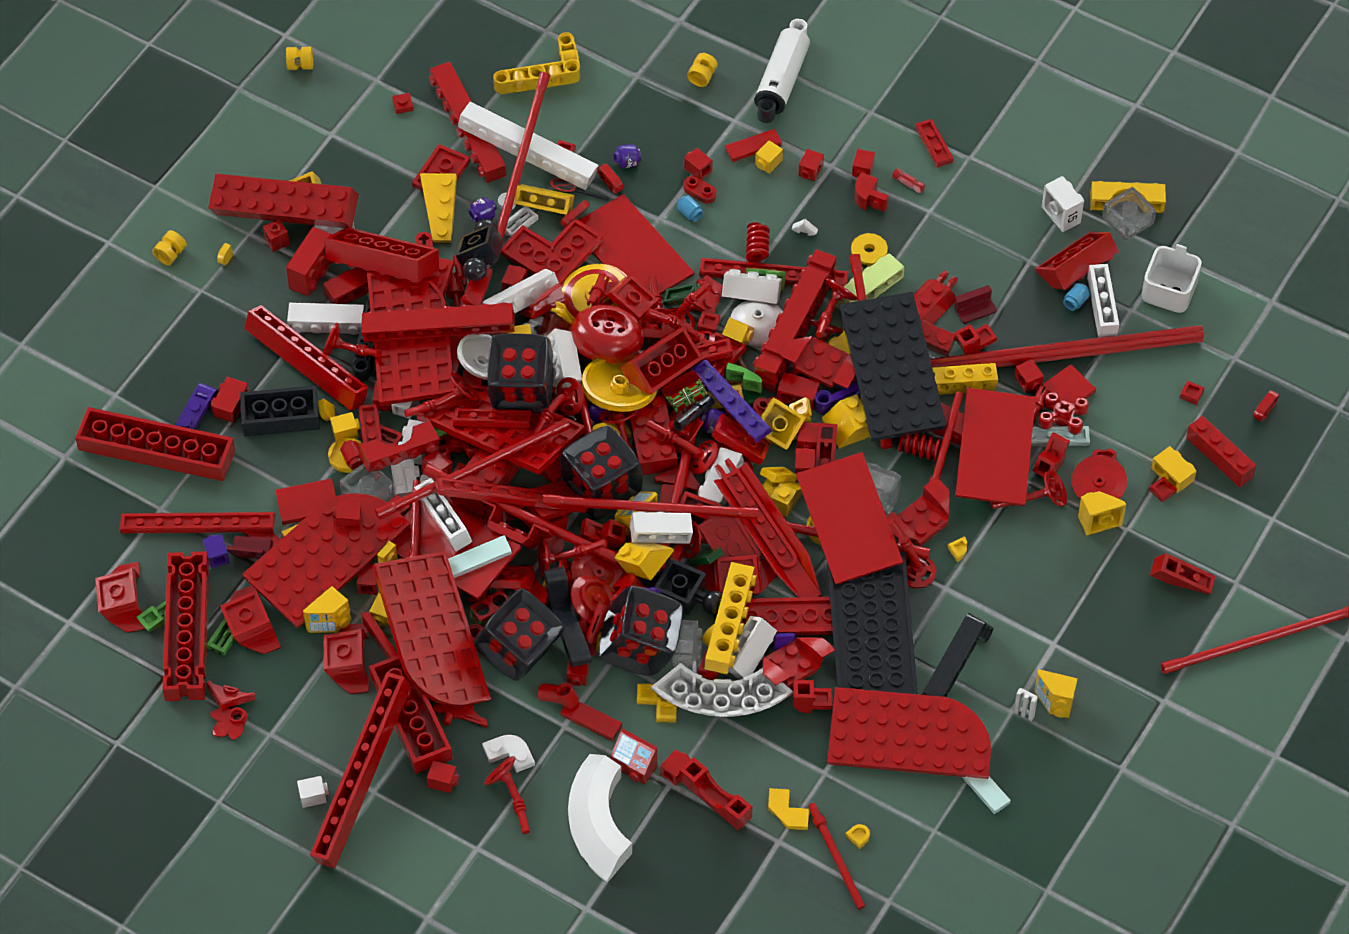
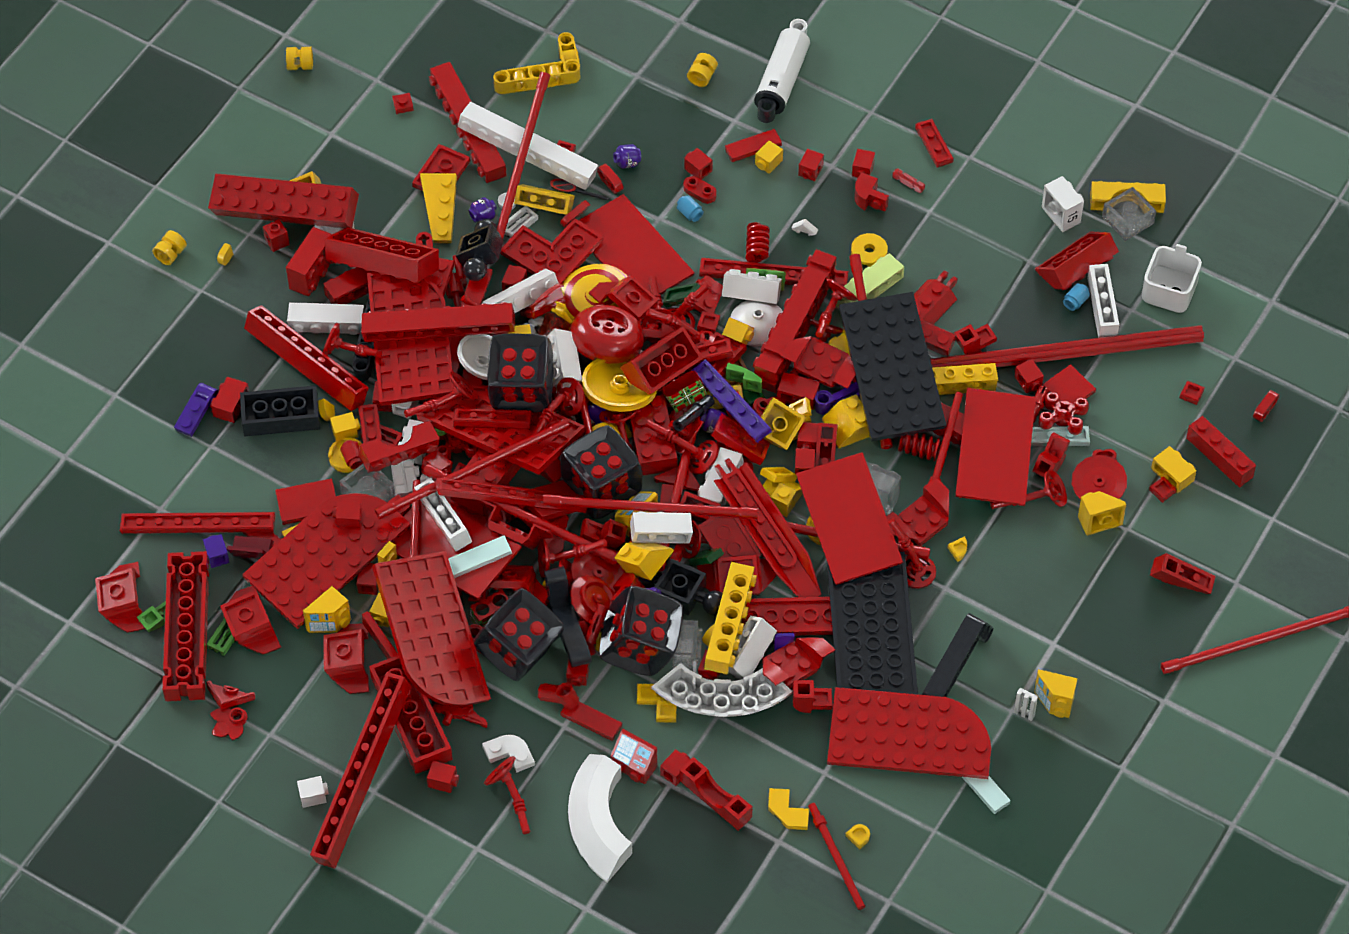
red brick [75,407,236,481] -> none
red pin [587,273,610,307] -> none
dark red panel [954,285,997,324] -> none

